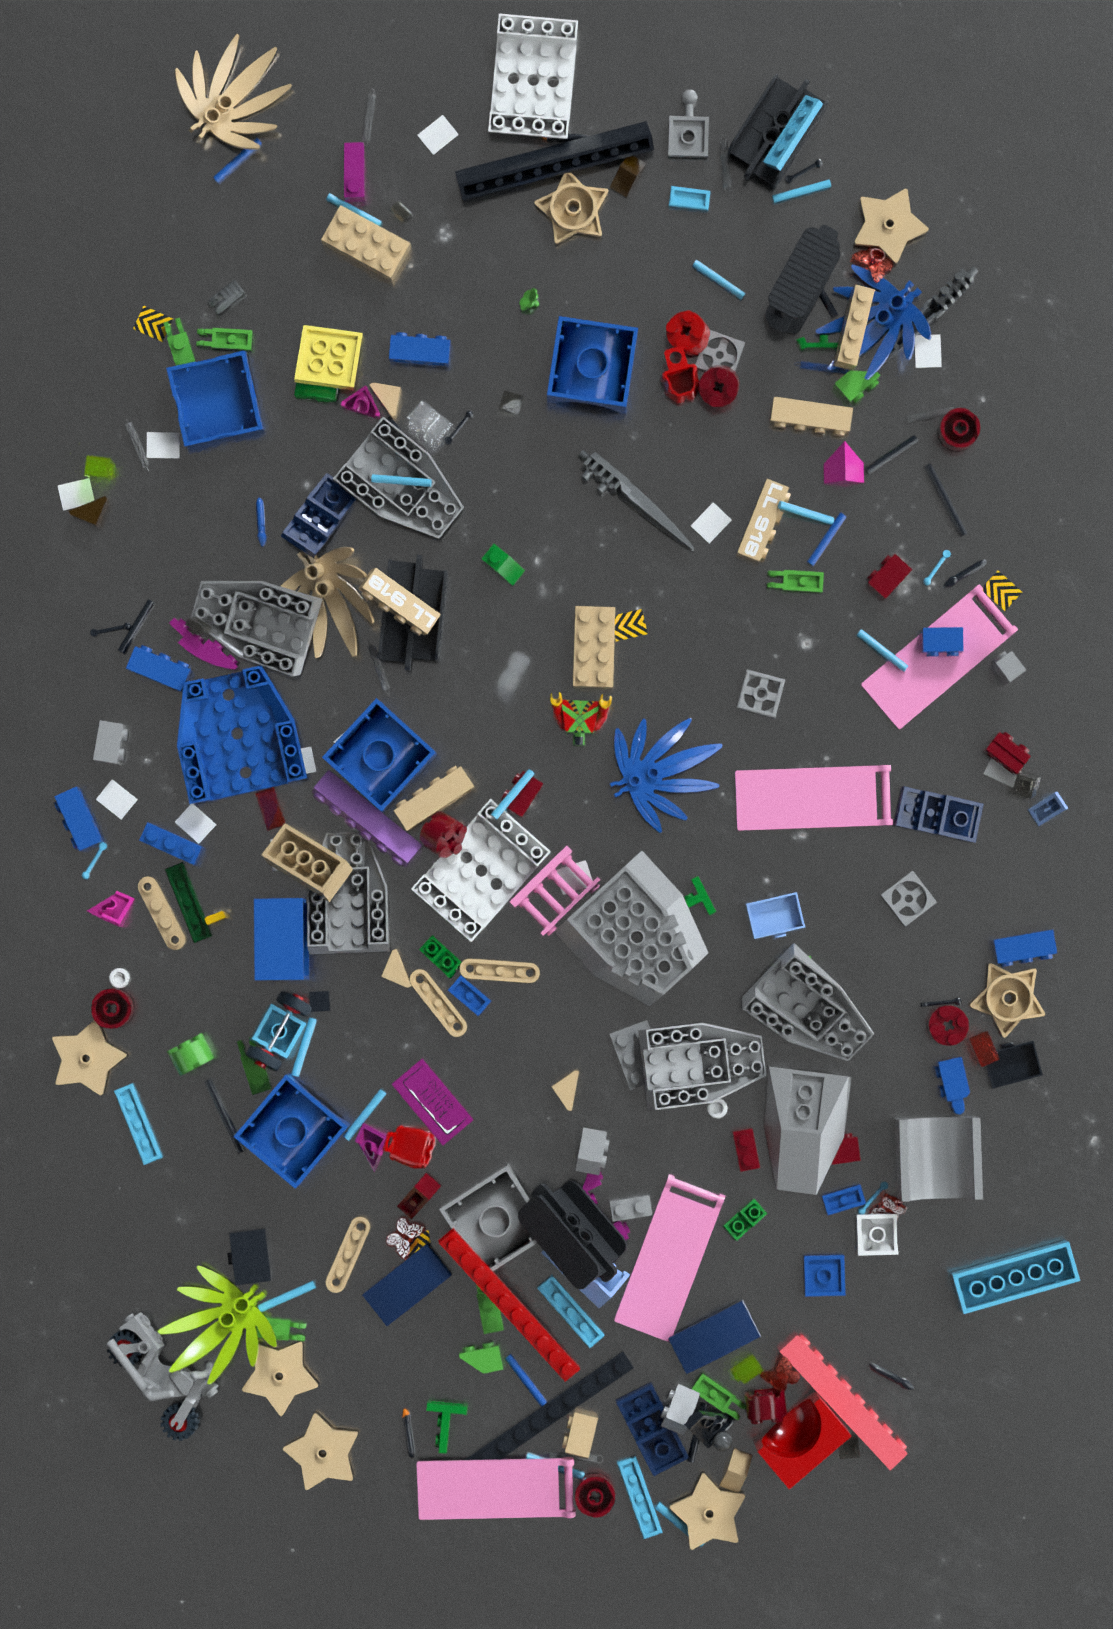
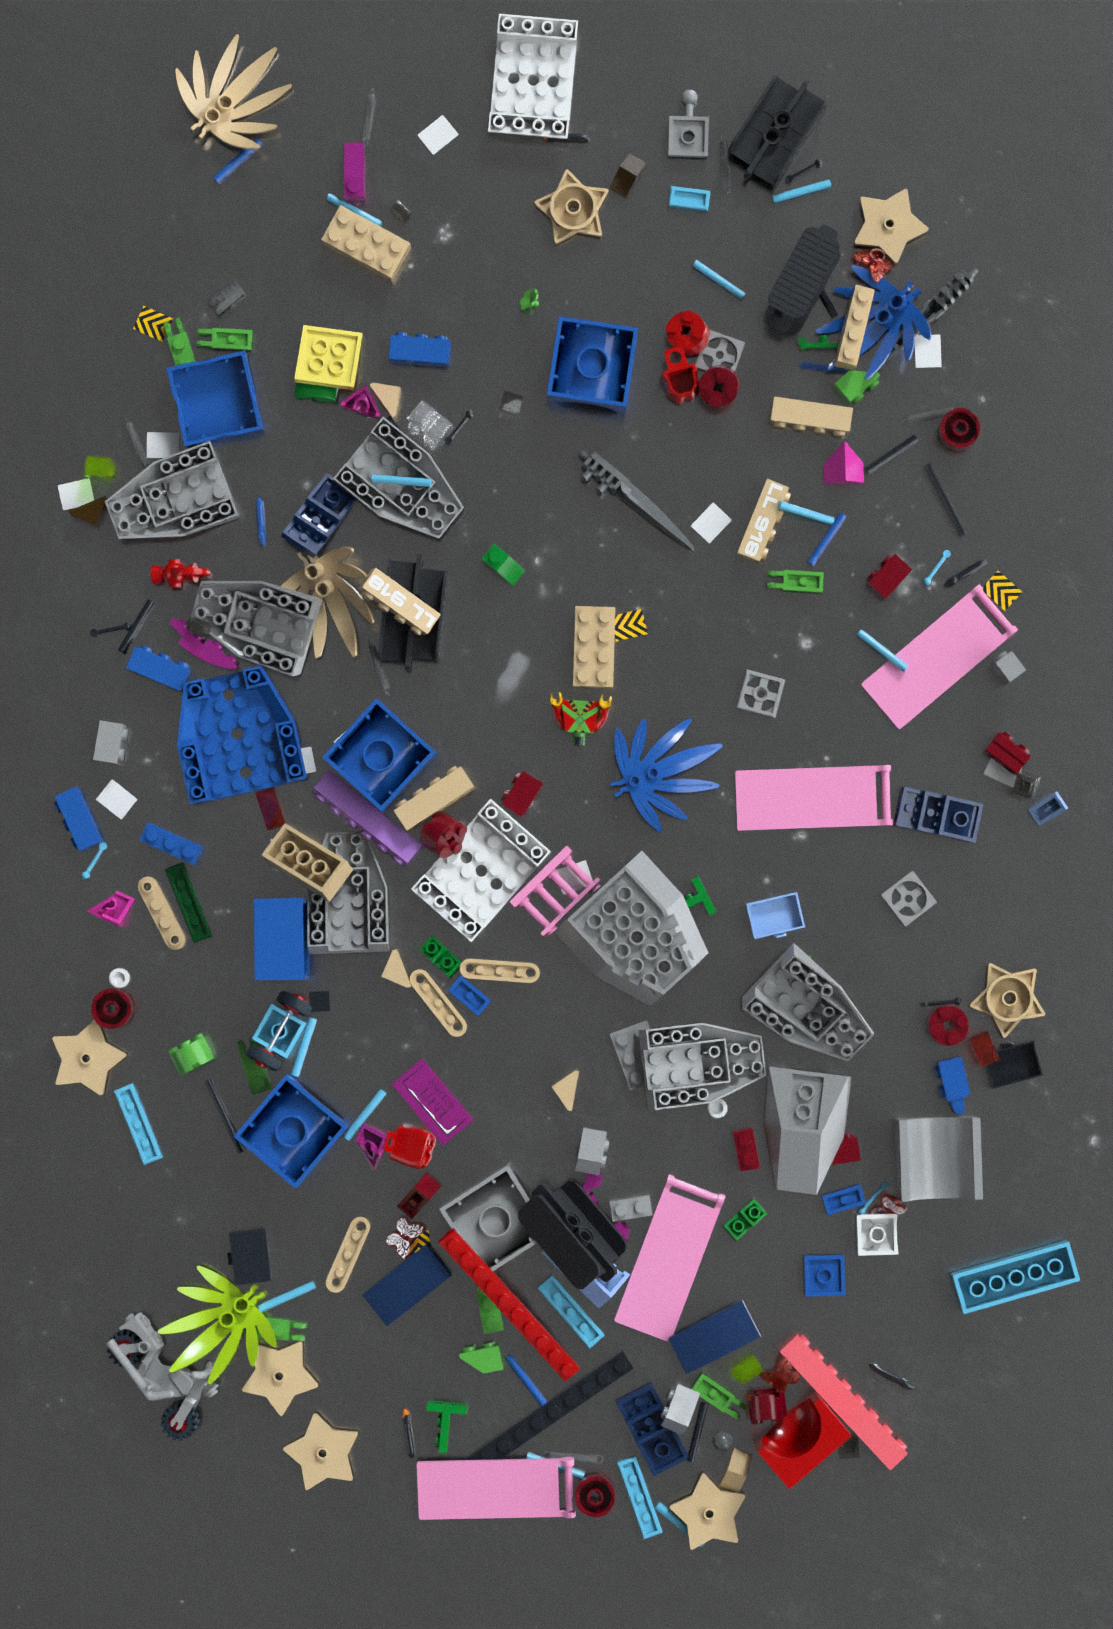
white sticker [175,804,216,844] -> none
yellow tile [205,911,227,925] -> none
black brick [455,121,655,200] -> none
medium azure bar [491,769,534,820] -> none
tan brick [562,1413,598,1459] -> none
black wing [684,1410,737,1449] -> none
medium azure plate [763,95,823,171] -> none
blue brick [922,627,964,657] -> none
blue brick [992,930,1057,967] -> none
none -> light grey wedge [105,441,240,539]
none -> red piece [150,559,211,588]

